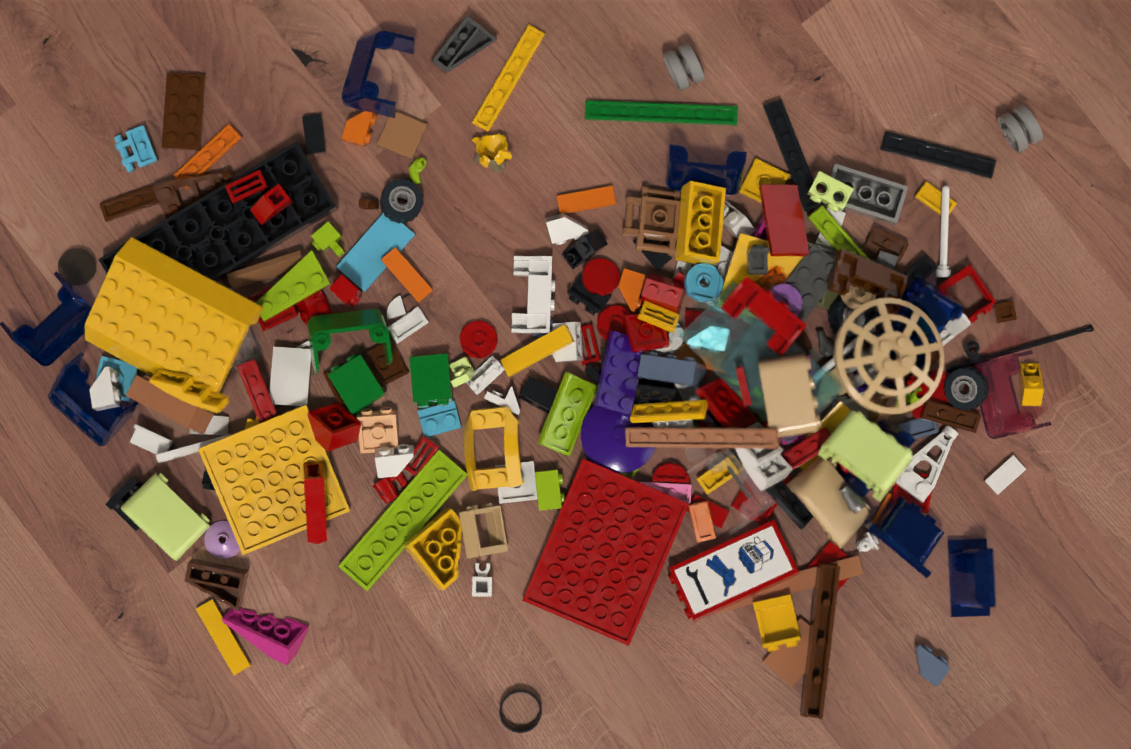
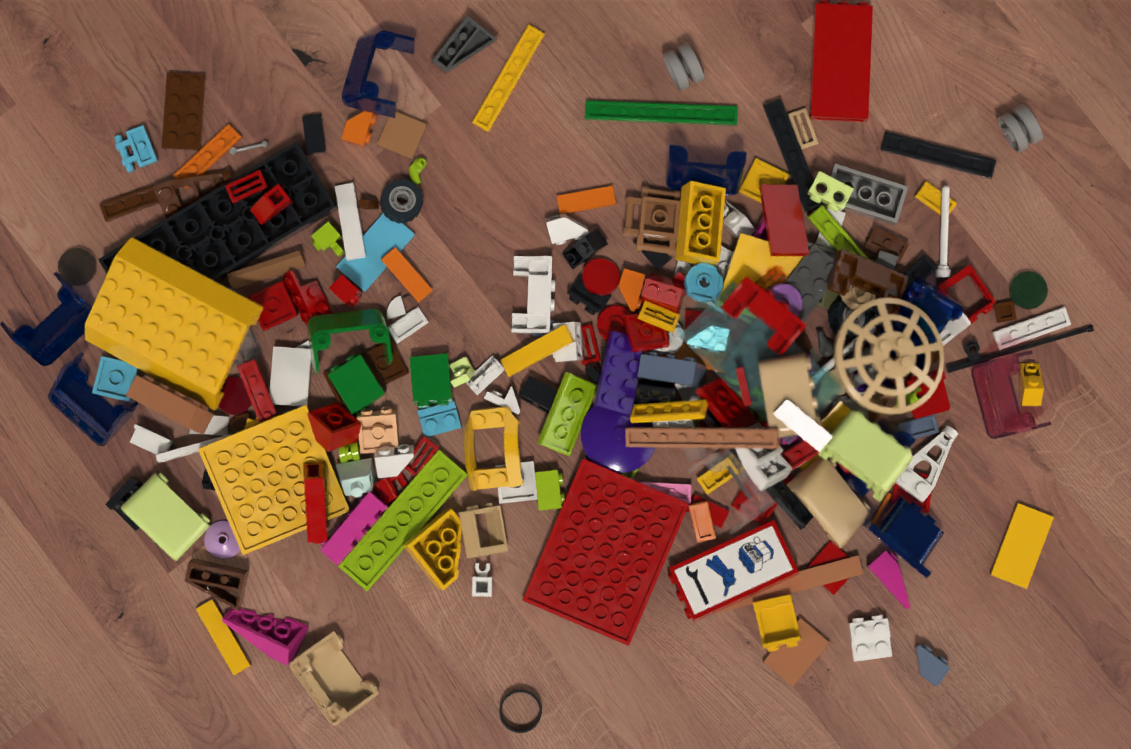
white slope [89,366,121,411] -> none
yellow slope [149,369,229,413] -> none
lime wing [256,250,331,322] -> none
red tile [460,321,498,359] -> none
yellow hair [472,134,512,173] -> none
red plate [651,463,690,483] -> none
dark grey bracket [747,245,770,275] -> none
reddish brown tile [800,562,840,719] -> none
flat silver cone [839,484,866,514] -> none
white hinge [856,532,879,552] -> none
reddish brown tile [920,400,981,433] -> none
black wheel [944,367,989,410] -> none
clear blue windscreen [947,539,996,617] -> none
white tile [984,455,1026,495] -> none
none -> dark red tile [218,377,252,415]
none -> reddish brown tile [227,413,252,431]
none -> light grey hinge [229,140,268,155]
none -> tan windscreen [290,631,379,726]
none -> dark pink wedge [320,492,389,566]
none -> white tile [335,183,366,261]
none -> light aqua torso [336,458,376,497]
none -> lime wheel [338,441,360,463]
none -> tile [774,398,832,451]
none -> tan tile [788,108,819,150]
none -> red brick [810,1,873,122]
none -> white plate [848,615,892,662]
none -> dark pink slope [867,550,910,610]
none -> yellow tile [990,503,1054,589]
none -> white tile [992,307,1071,351]
none -> clear green tile [1009,271,1048,310]

